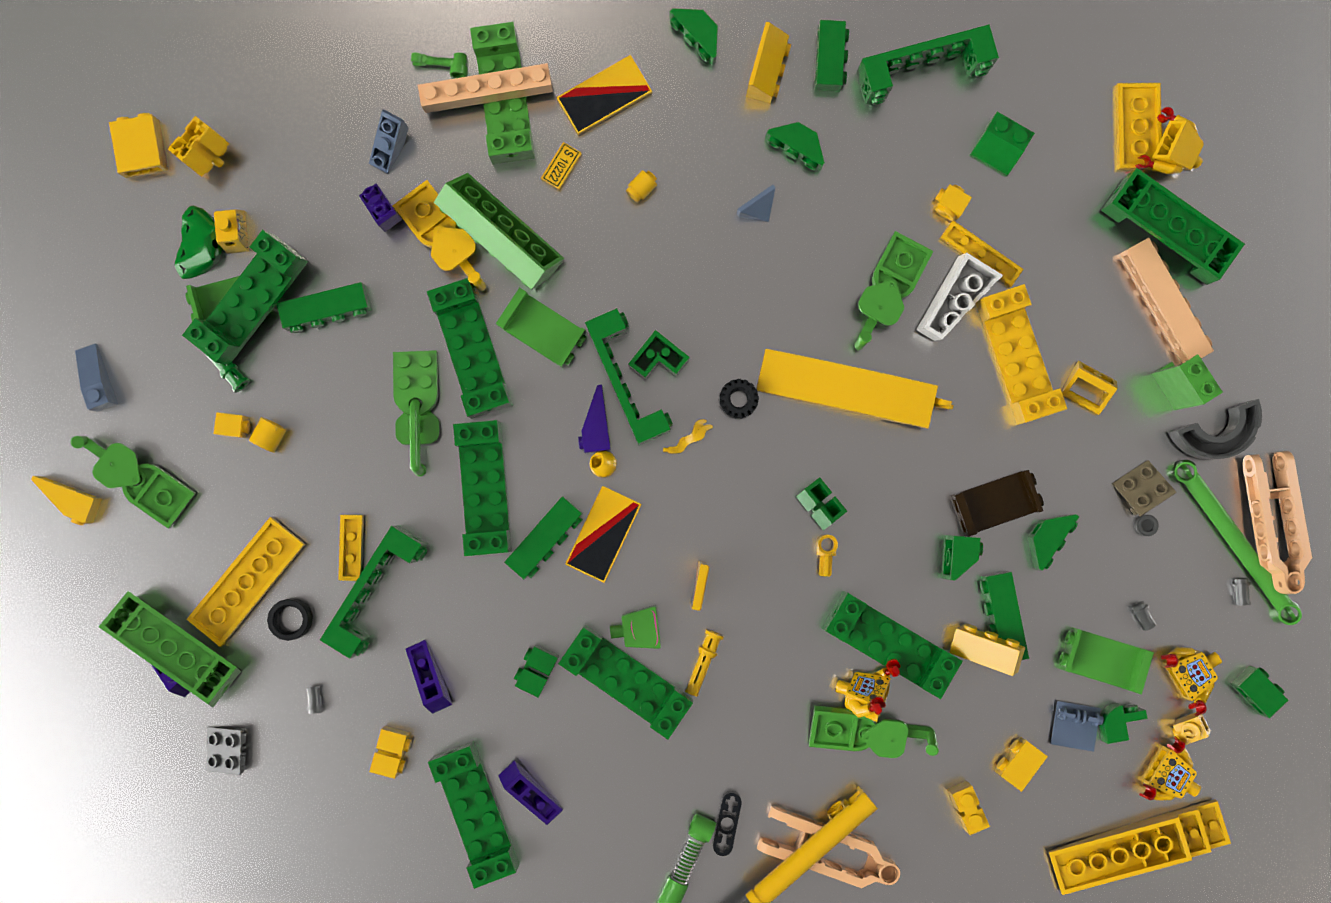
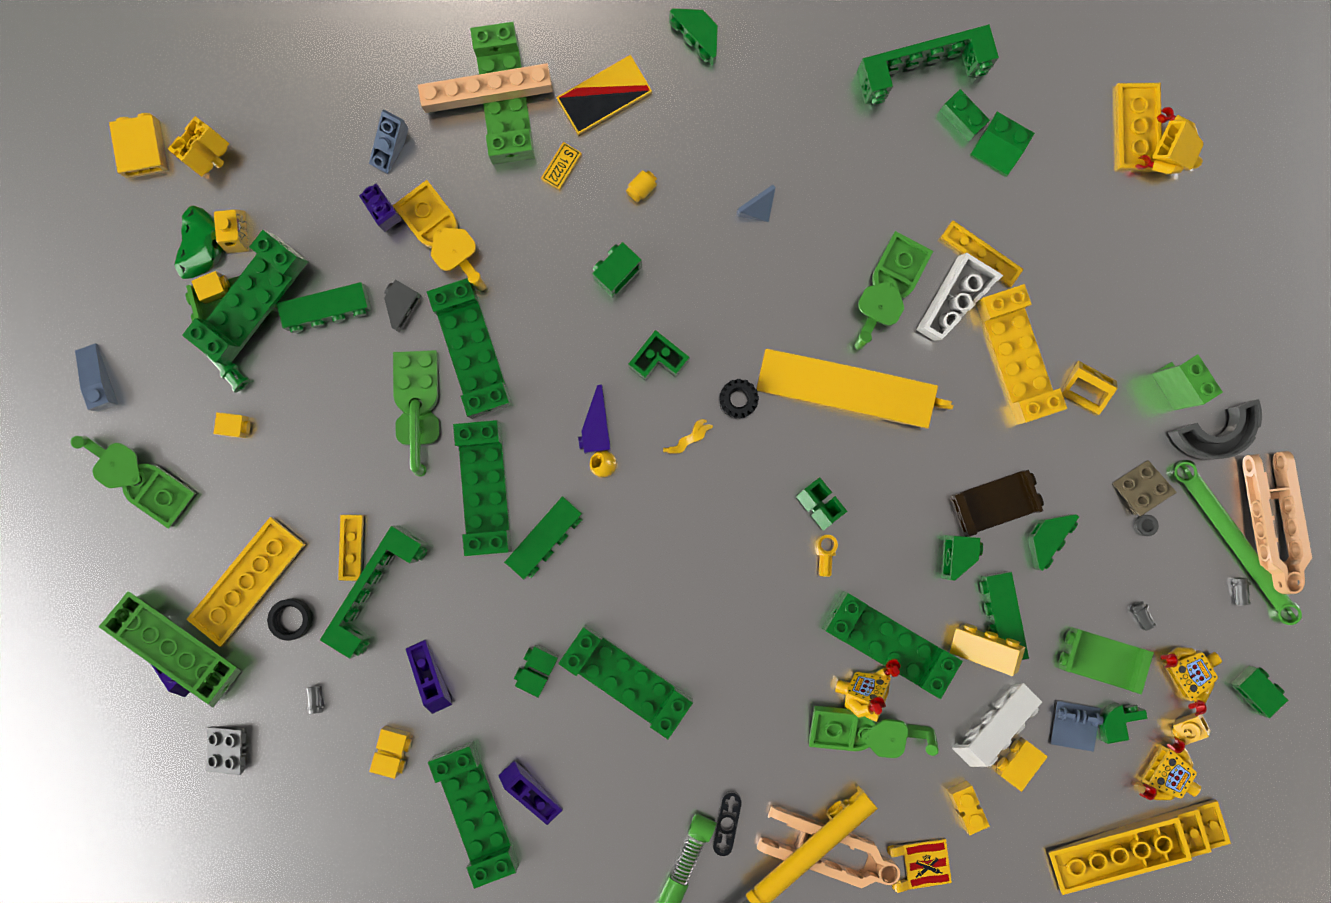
yellow slope [31,476,102,526] -> none
yellow piece [249,417,287,453] -> none
bright green brick [411,52,468,78] -> none
bright green brick [433,173,564,289] -> none
bright green panel [496,287,587,368] -> none
tile [565,486,642,583] -> none
green plate [585,308,673,446] -> none
bright green torso [610,605,661,649] -> none
yellow pin [685,629,724,697] -> none
yellow tile [690,561,709,611] -> none
yellow slope [746,22,791,104] -> none
green slope [765,122,825,171] -> none
green brick [814,20,849,92] -> none
yellow brick [935,184,972,221] -> none
green plate [1101,168,1245,285] -> none
light nougat brick [1120,238,1214,363] -> none
none -> yellow brick [191,271,230,304]
none -> dark grey slope [384,279,421,332]
none -> green piece [592,242,642,298]
none -> flag [887,838,952,893]
none -> green brick [940,89,990,141]
none -> white wedge [952,683,1042,767]

